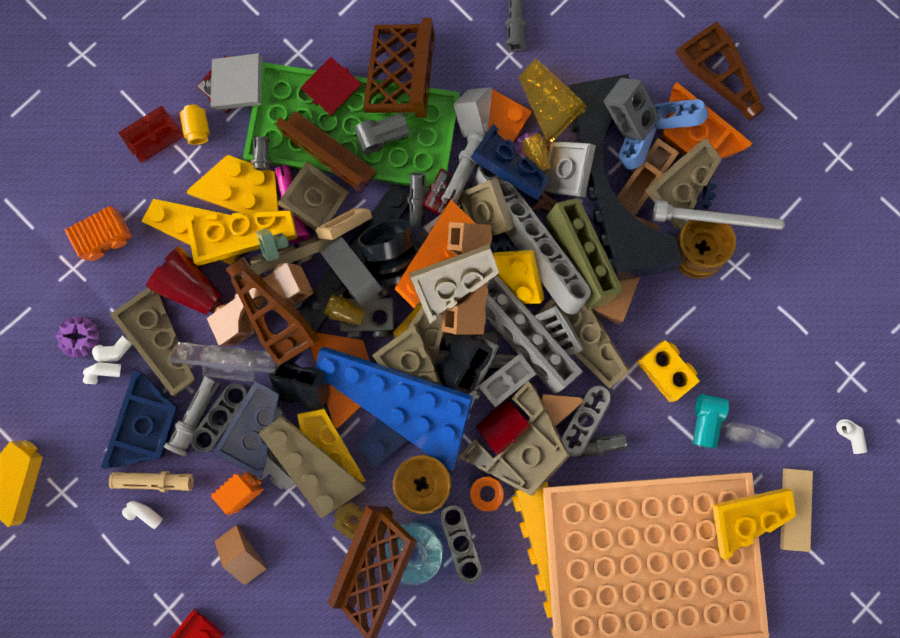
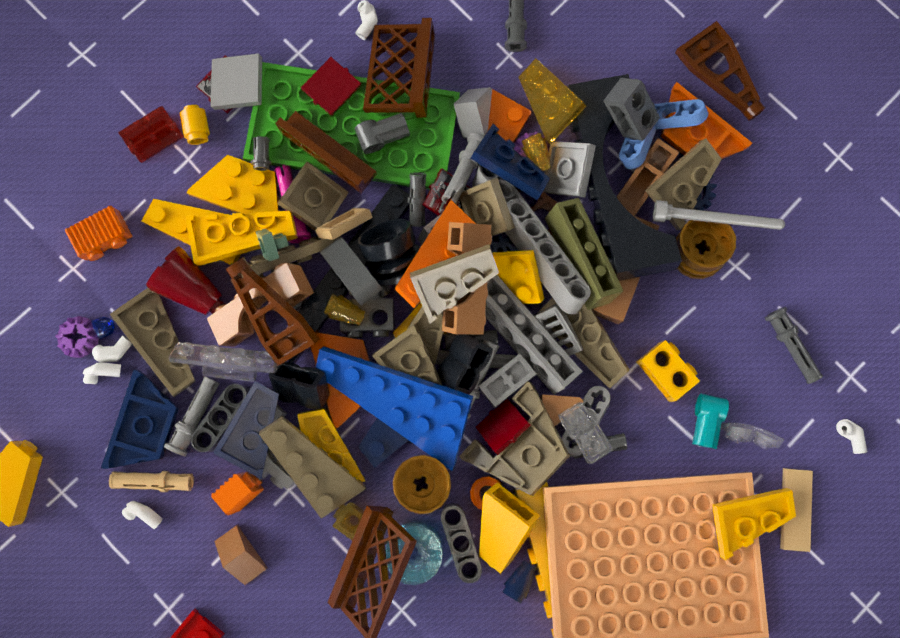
none -> clear blue hinge [91,317,115,339]
none -> white arm [355,0,378,40]
none -> yellow slope [479,482,541,574]
none -> dark blue cone [502,560,537,604]
none -> clear slope [558,402,613,464]
none -> dark grey pin [764,306,823,384]

